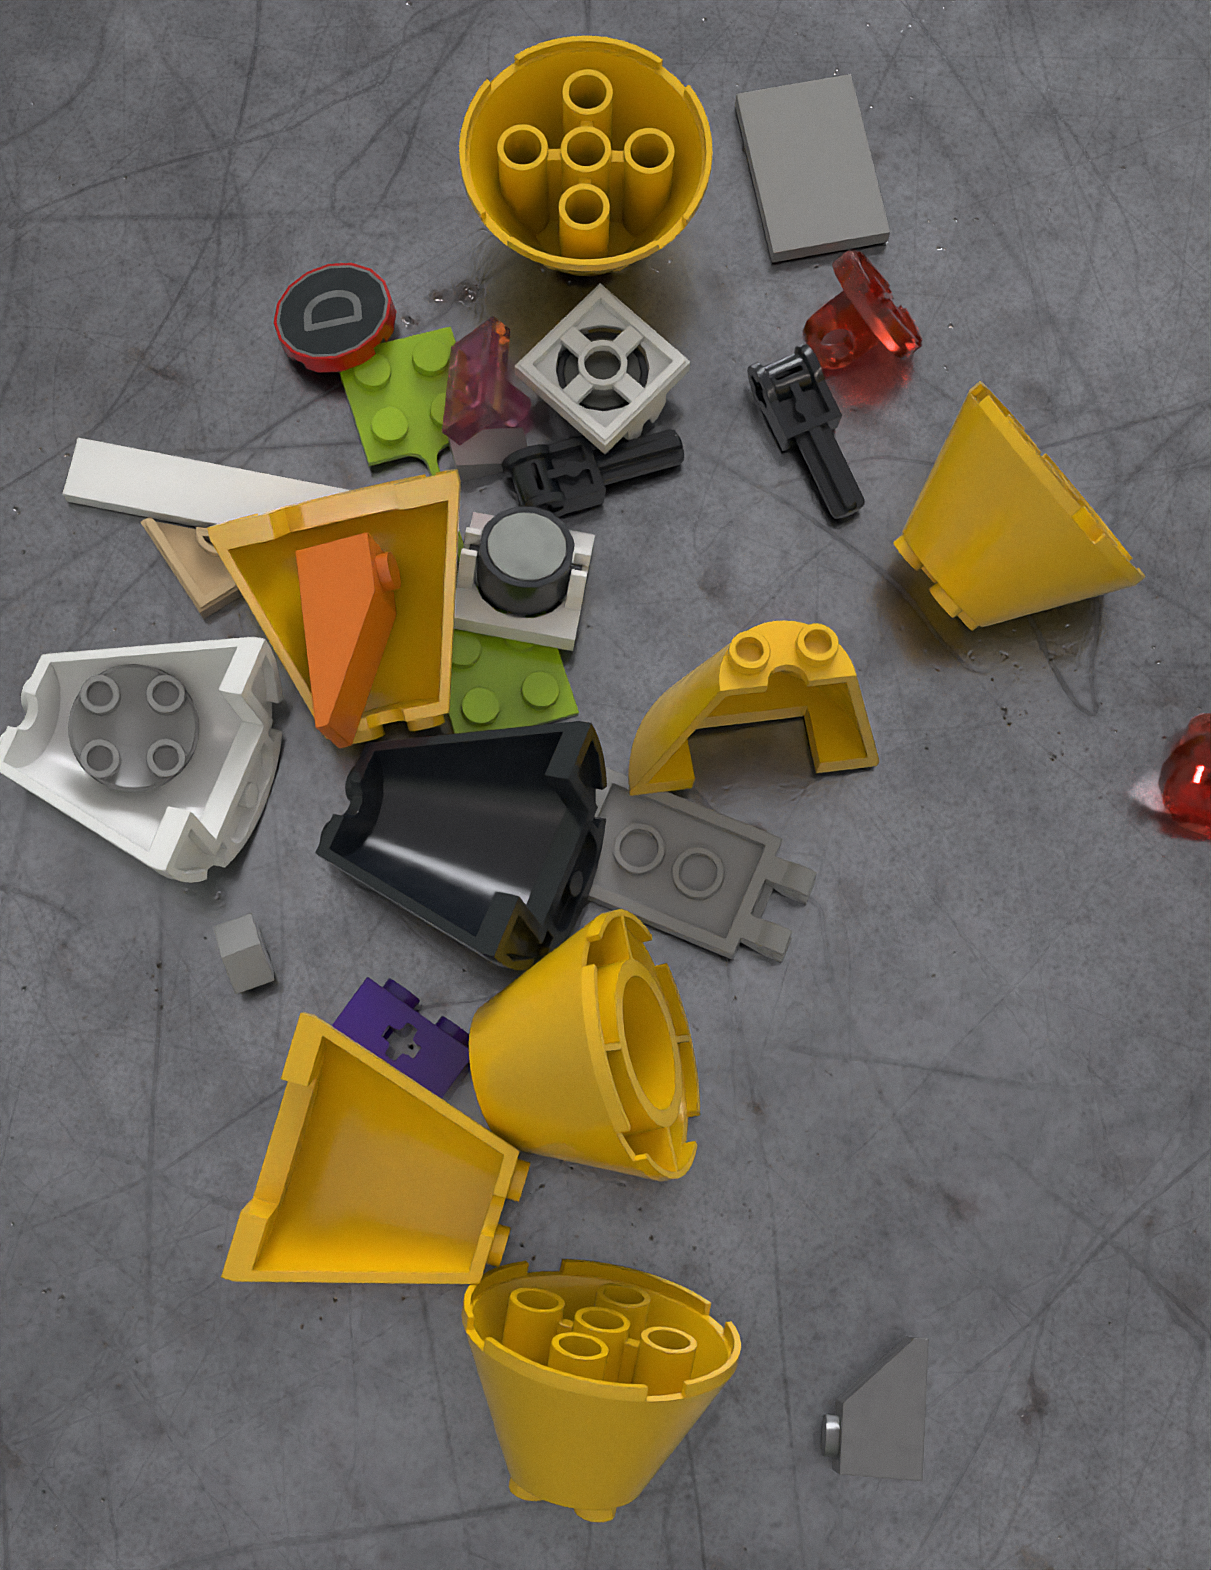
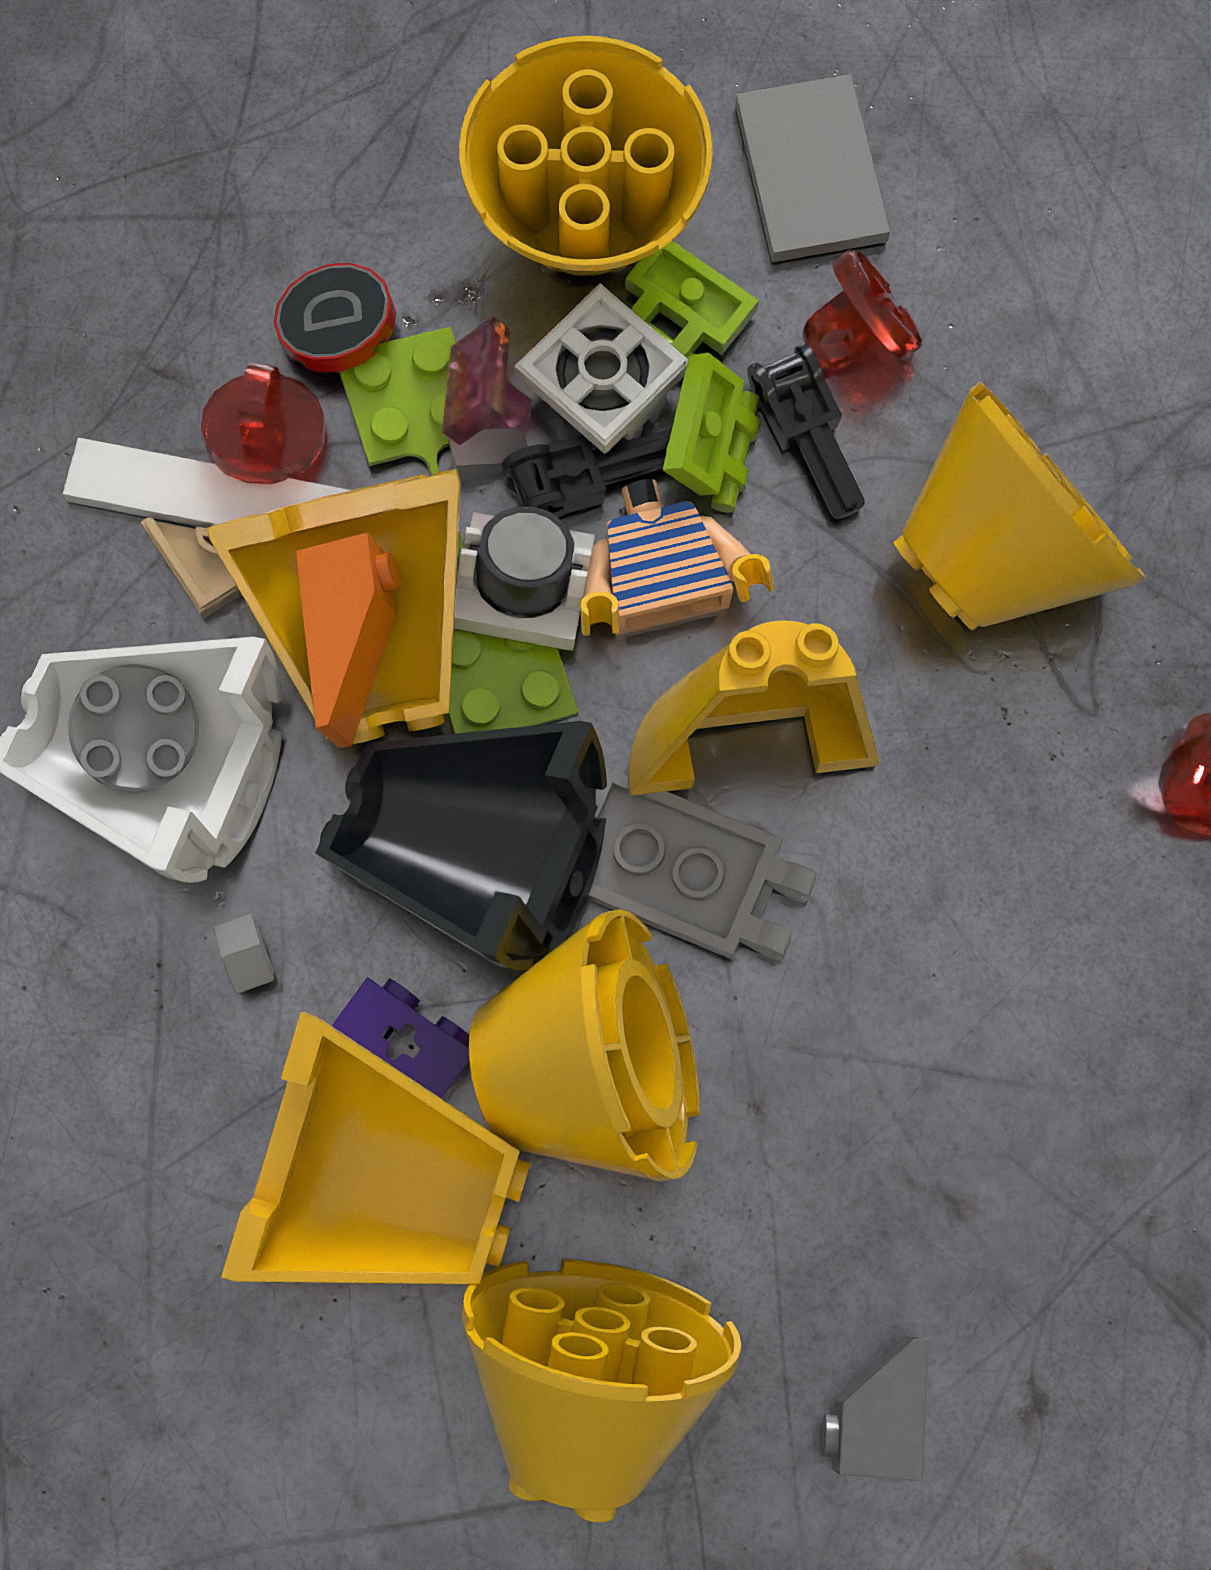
none -> clear red tile [201,362,325,484]
none -> torso [580,479,775,636]
none -> lime plate [616,241,759,359]
none -> lime plate [663,353,760,513]

